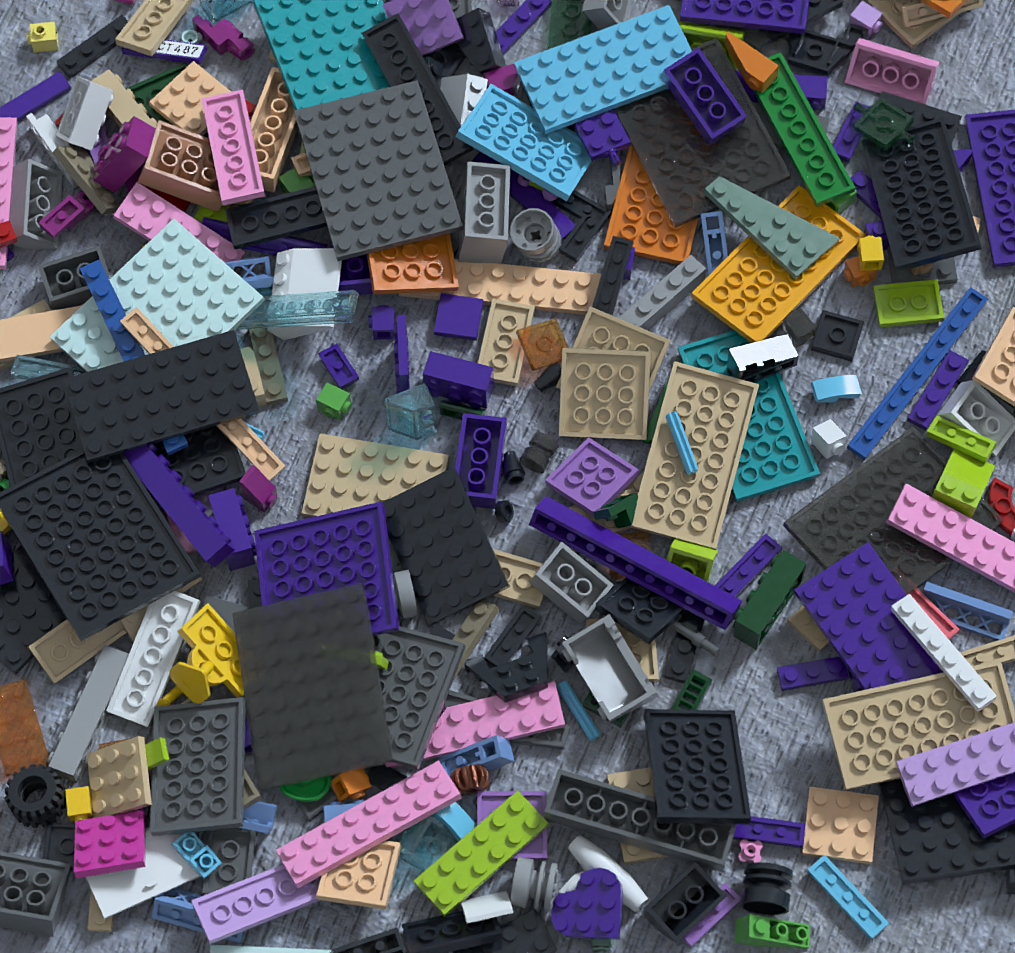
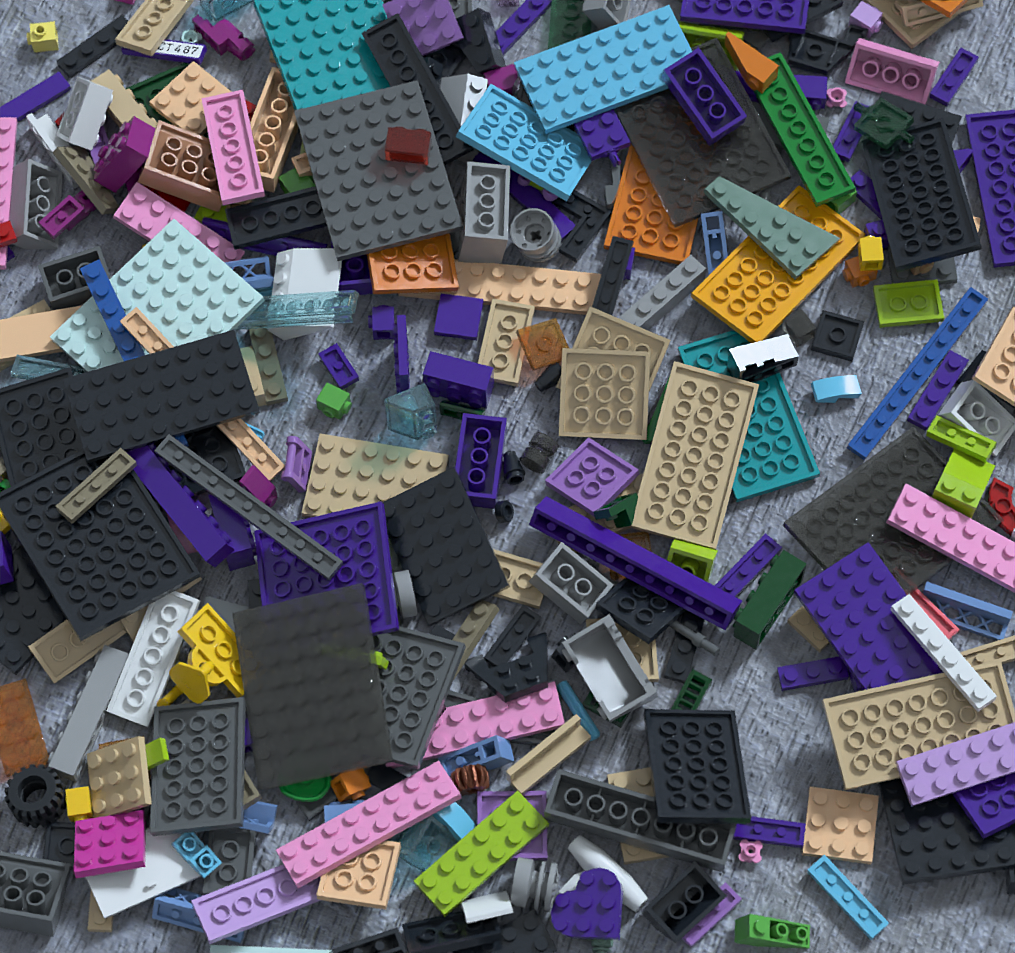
medium azure axle [666,412,698,475] -> none
black wheel [740,862,793,915] -> none
white brick [811,419,846,459] -> none
none -> dark tan plate [56,448,137,524]
none -> dark grey plate [154,434,343,581]
none -> medium lavender plate [281,436,312,492]
none -> clear red brick [385,127,432,165]
none -> tan fence [506,714,591,795]
none -> bright pink plate [826,87,847,108]
none -> dark purple plate [929,48,979,107]

